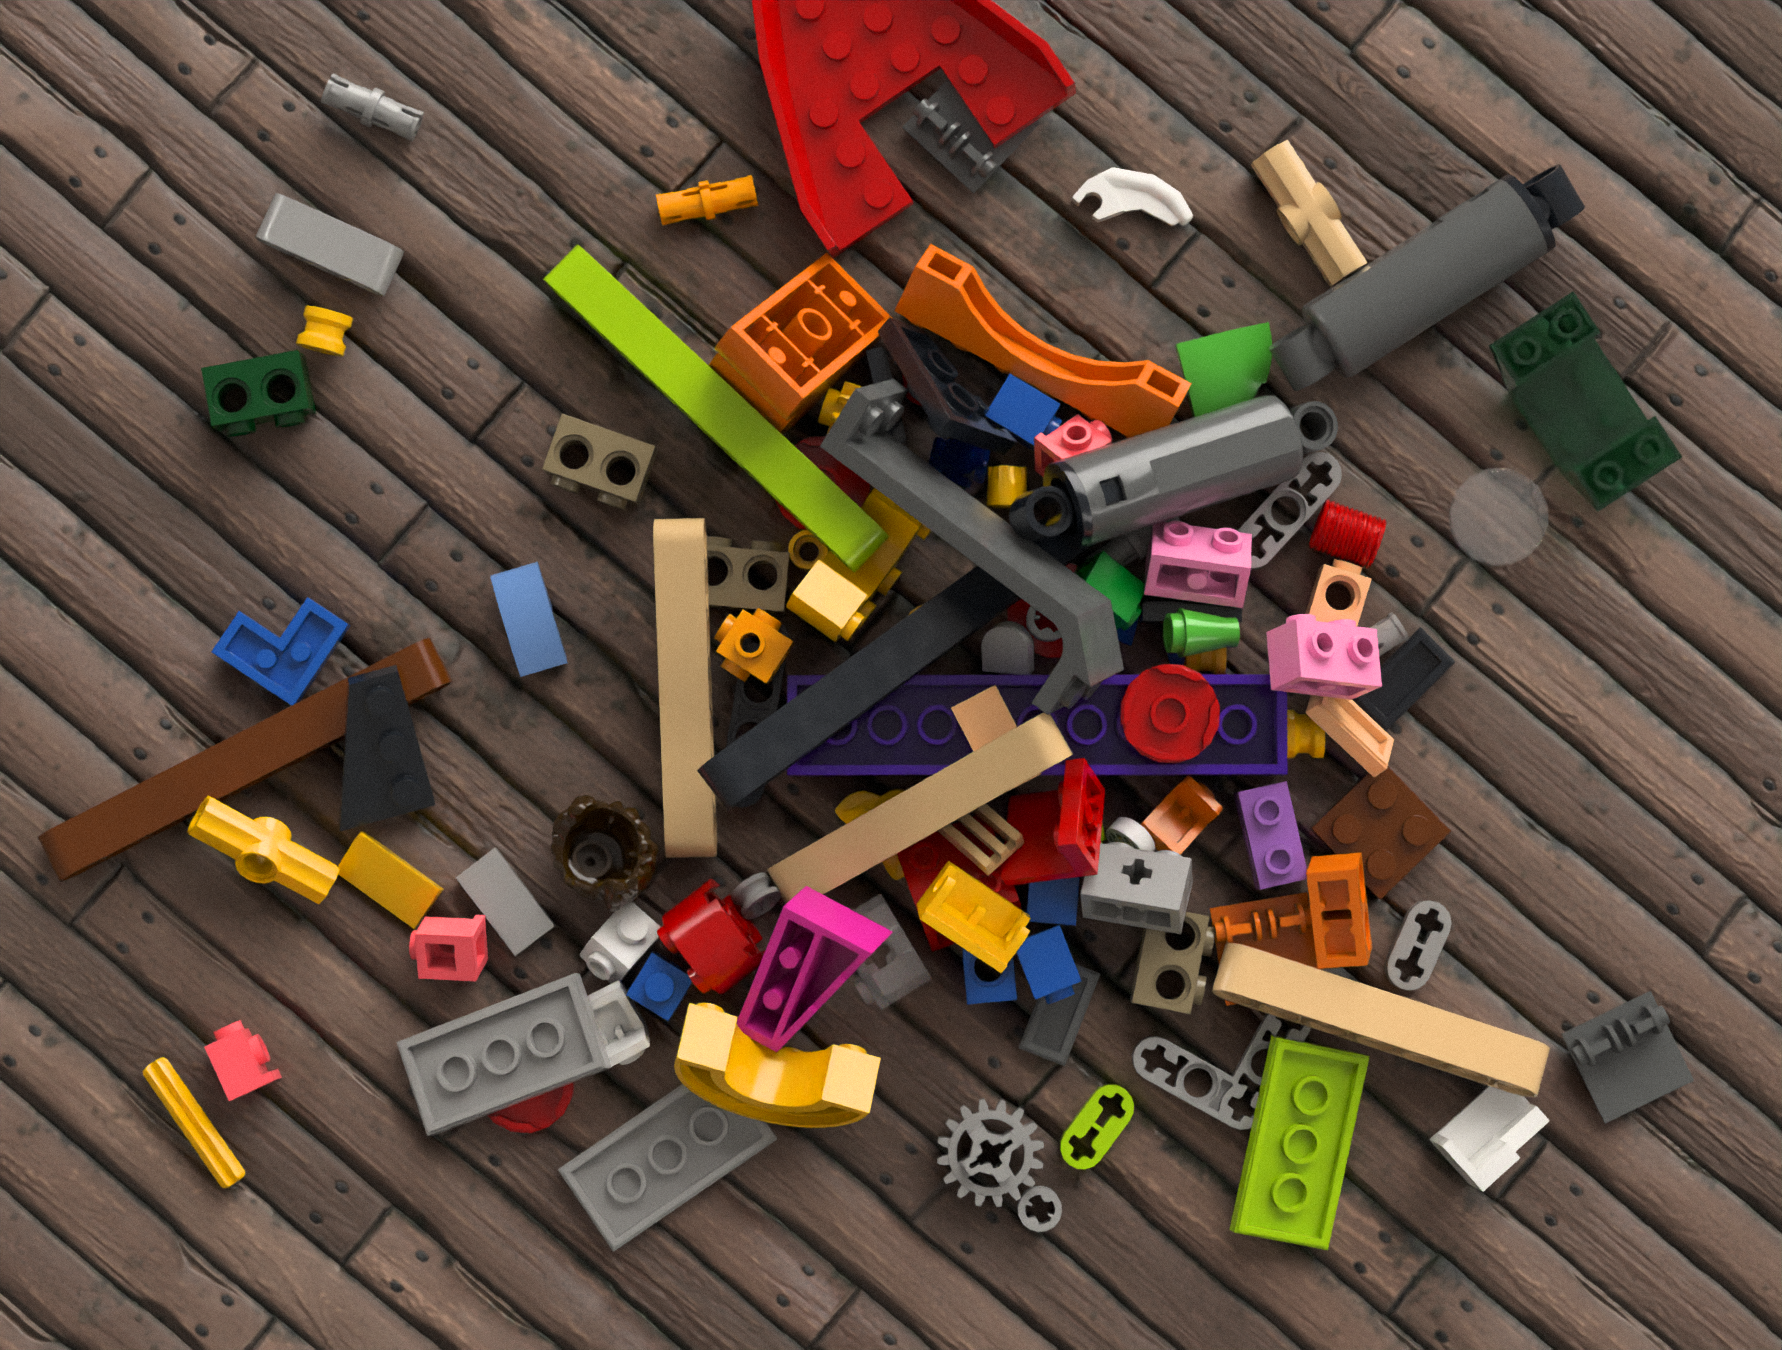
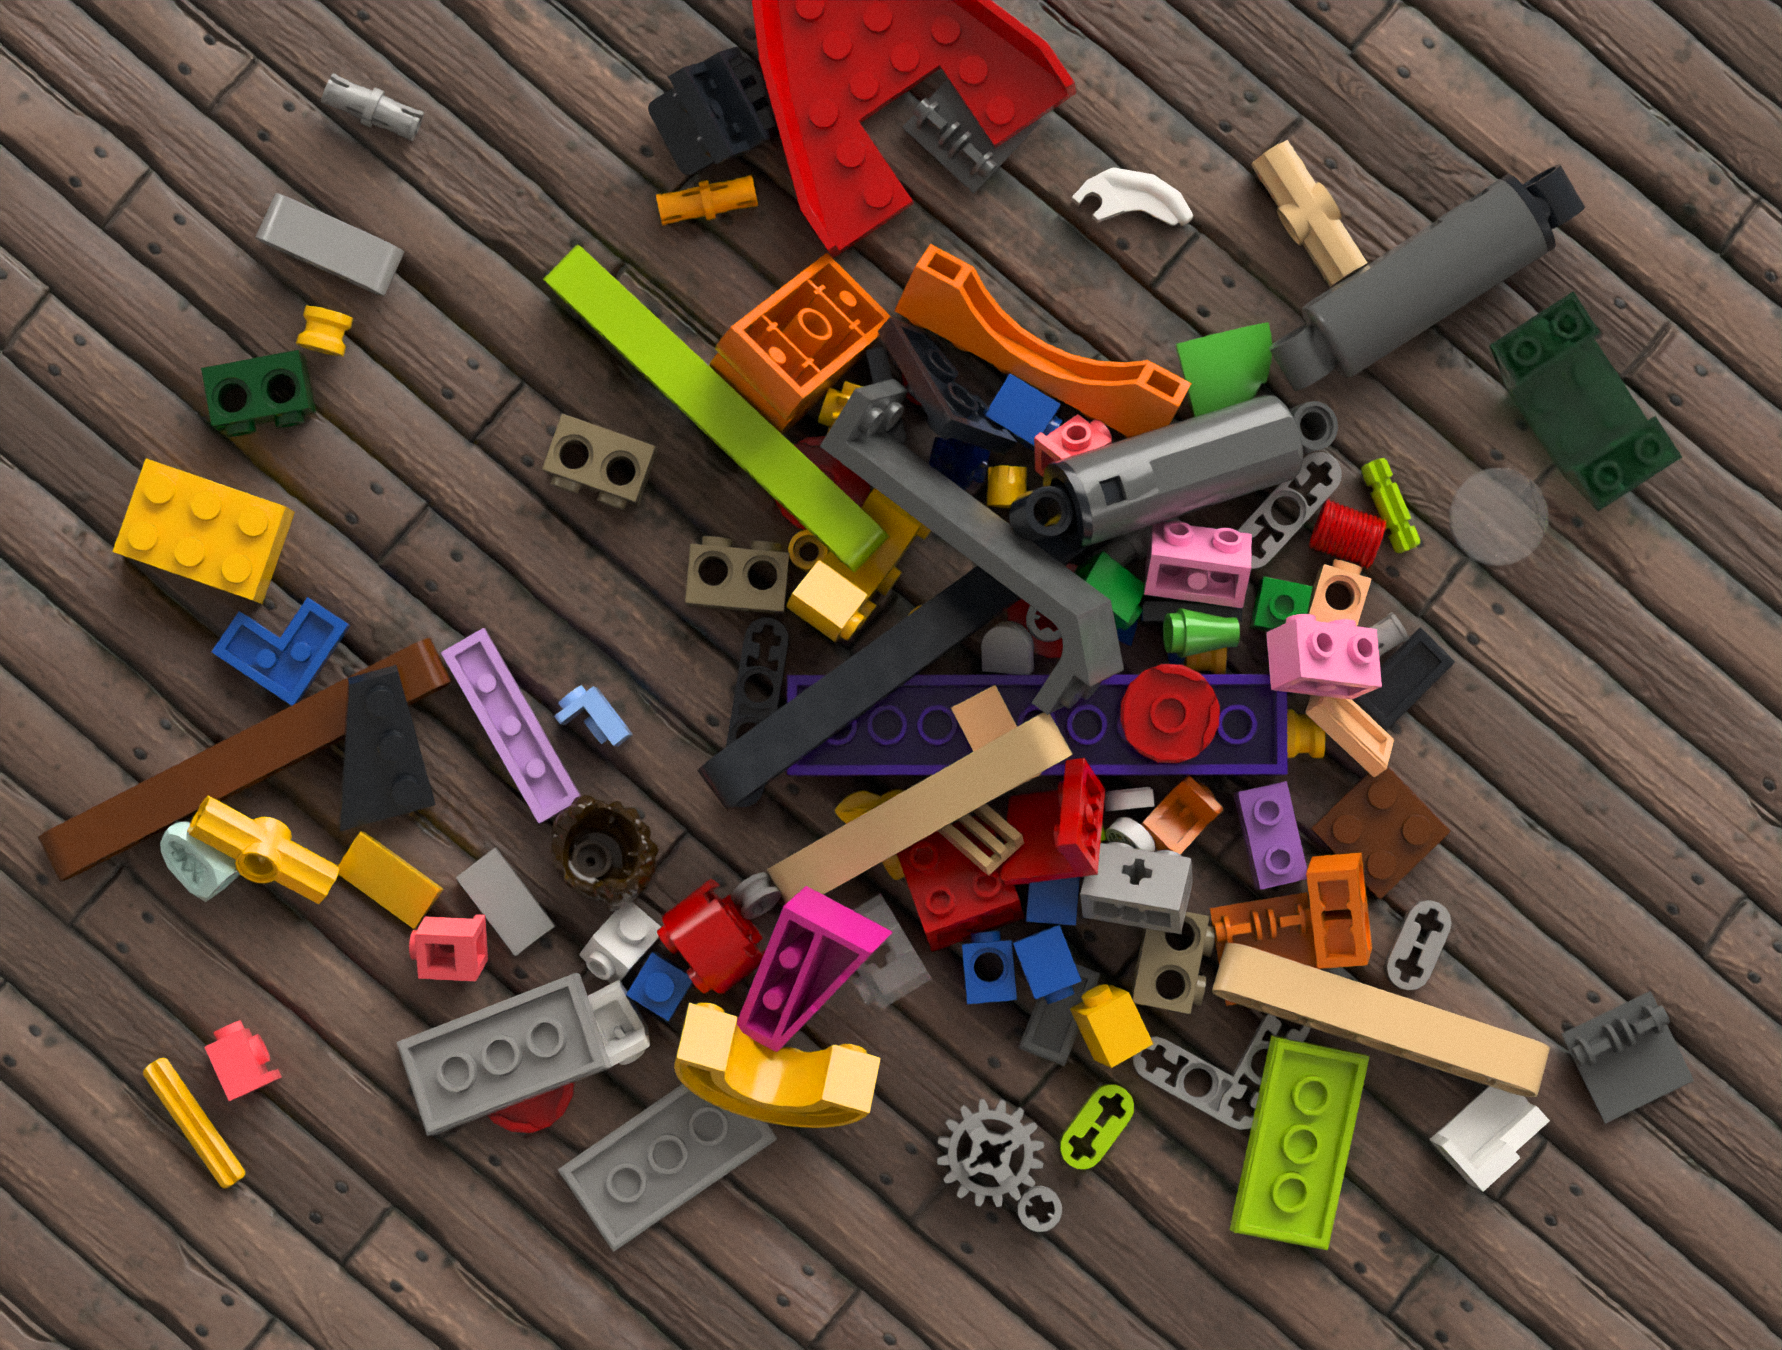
medium blue slope [491,562,568,677] -> none
tan beam [653,518,717,858] -> none
light orange brick [714,608,795,685] -> none
yellow hinge [916,861,1031,974] -> none
none -> yellow brick [112,458,295,604]
none -> light aqua rock [160,821,240,902]
none -> lavender plate [441,628,581,824]
none -> light blue bracket [554,685,633,747]
none -> black piece [648,47,780,175]
none -> yellow brick [1070,984,1153,1068]
none -> white tile [1104,787,1156,811]
none -> green brick [1249,576,1313,632]
none -> lime axle [1361,458,1420,553]

